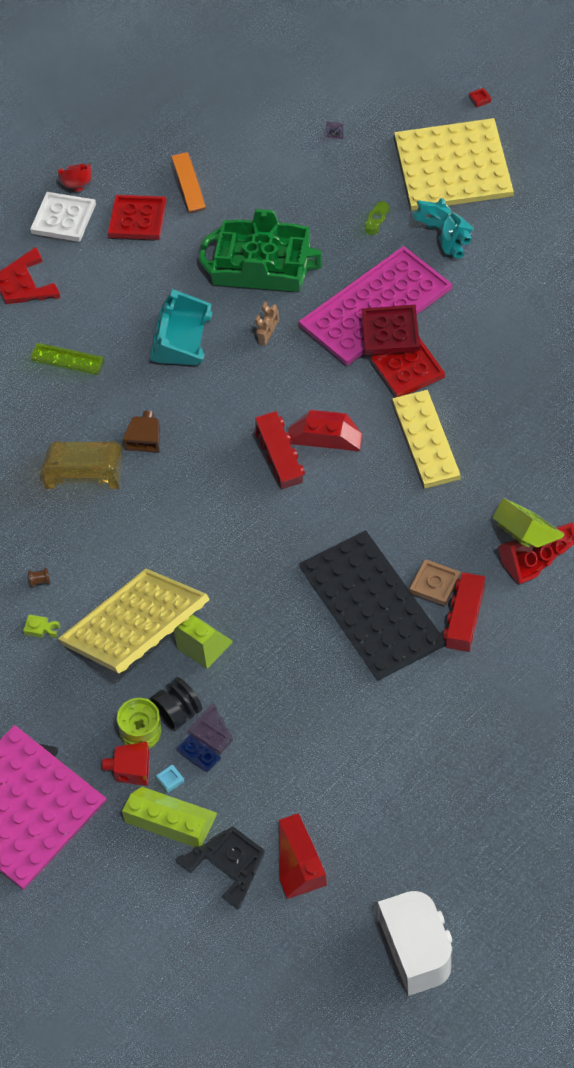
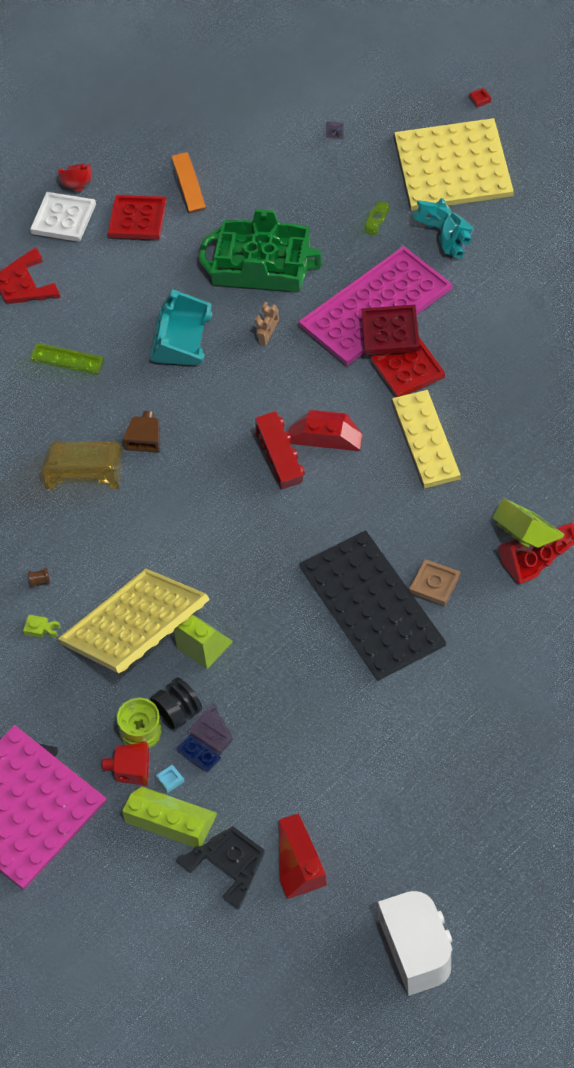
red brick [443,572,485,652] -> none

